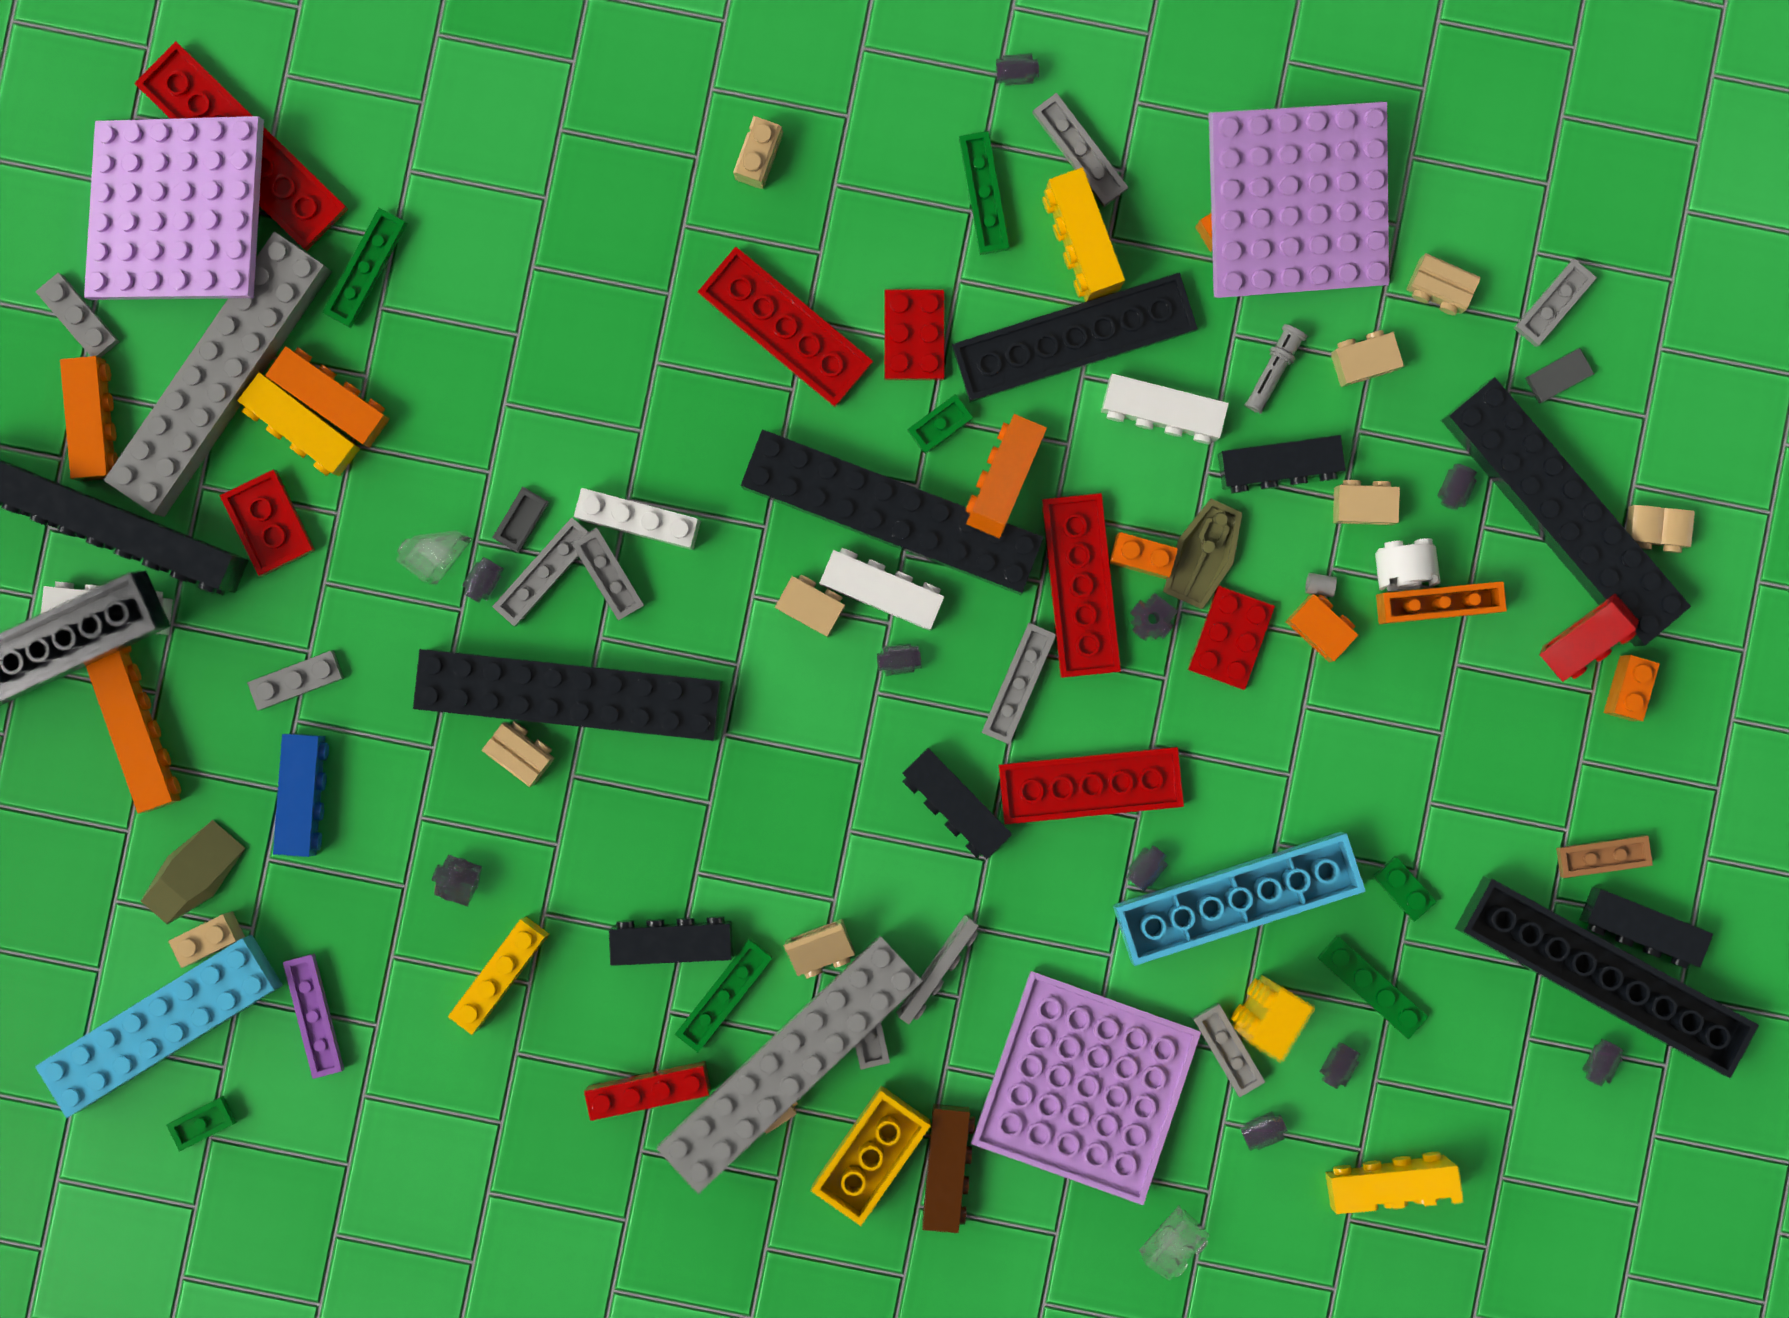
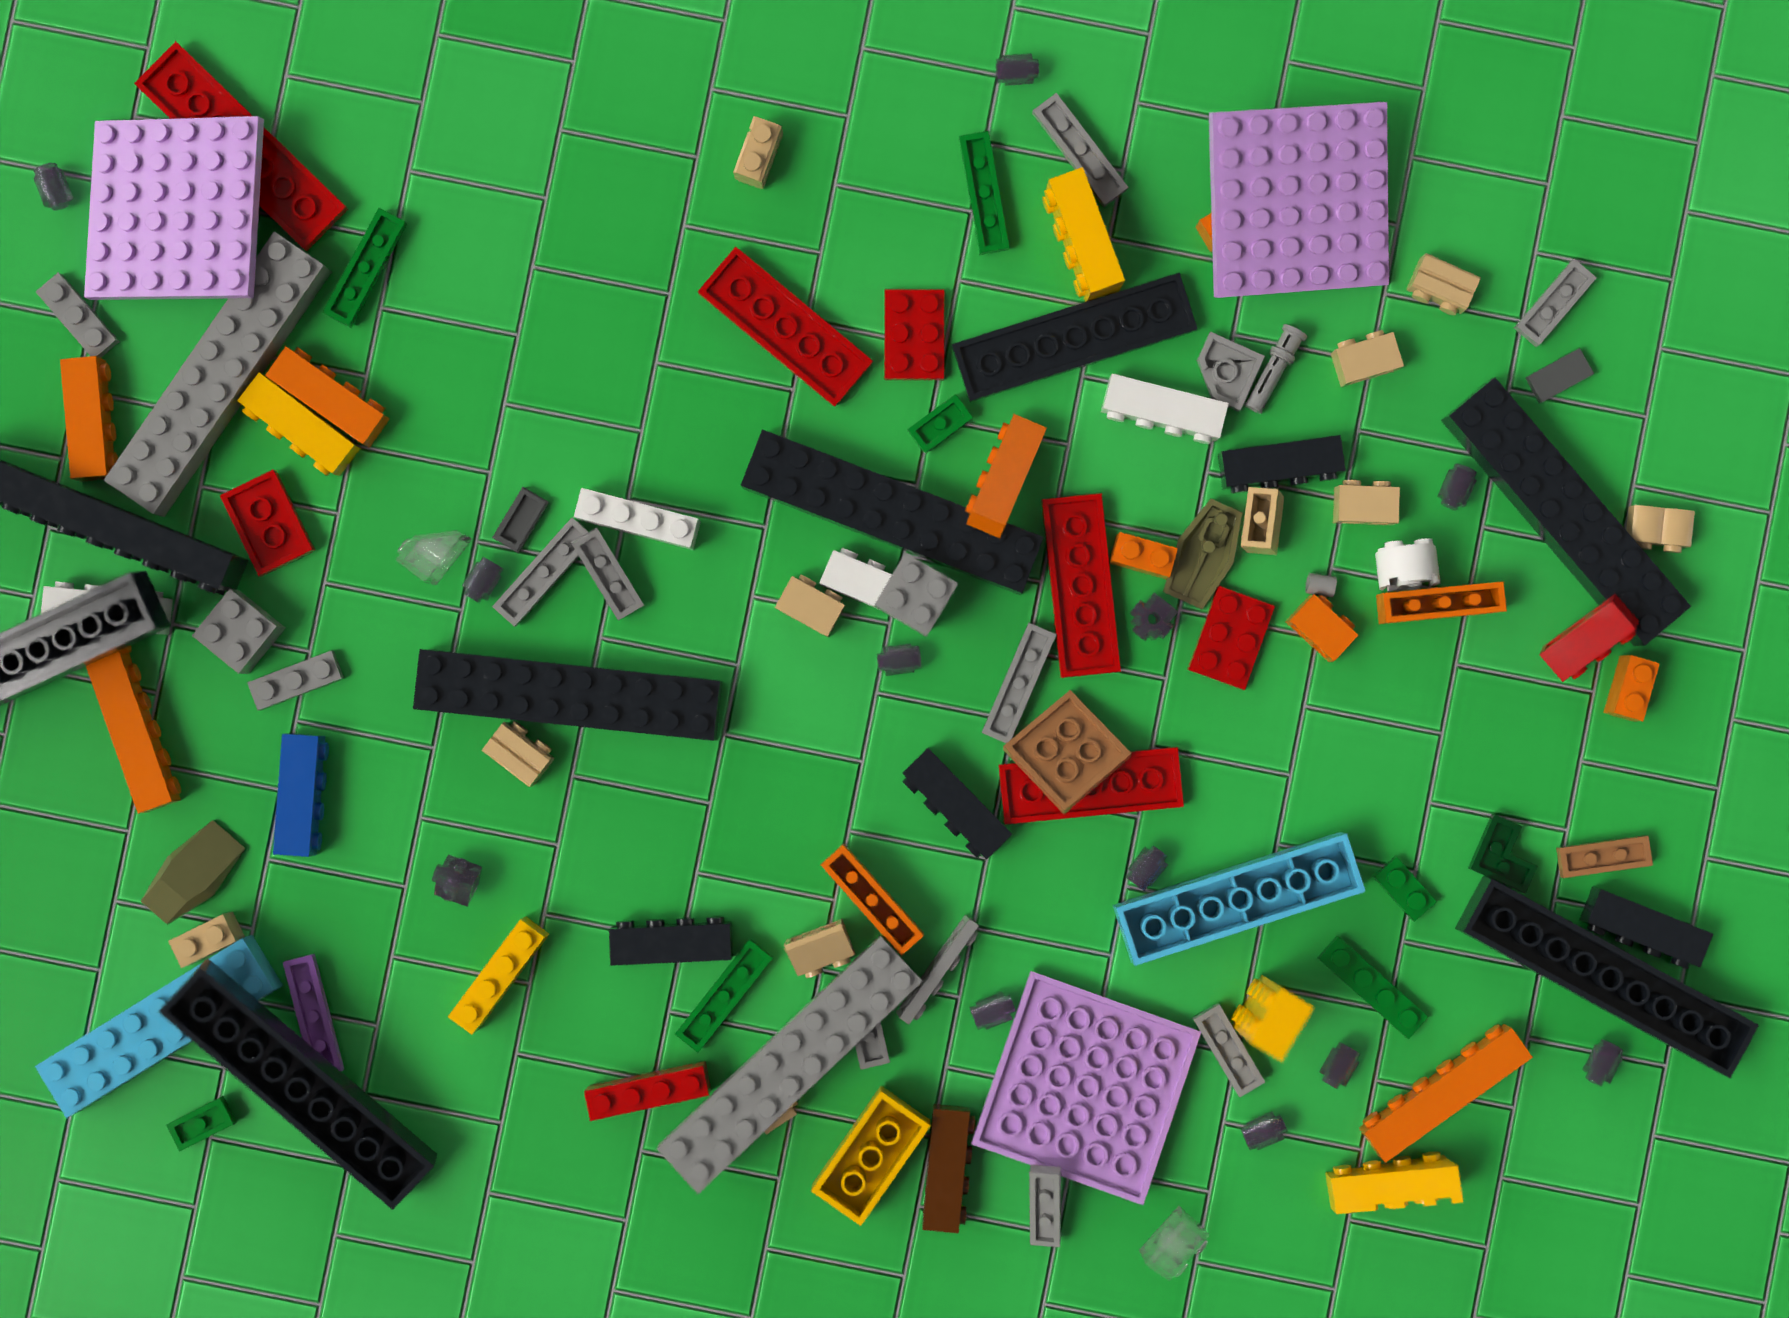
none -> brick [33,163,73,211]
none -> black brick [158,958,437,1210]
none -> light grey brick [192,589,286,674]
none -> orange brick [821,843,924,956]
none -> light grey brick [874,553,958,637]
none -> brick [969,991,1016,1030]
none -> medium nougat plate [1003,690,1132,814]
none -> light grey plate [1029,1165,1061,1247]
none -> light grey plate [1197,332,1265,412]
none -> tan brick [1241,487,1284,555]
none -> orange brick [1359,1024,1533,1163]
none -> dark green plate [1468,814,1538,893]

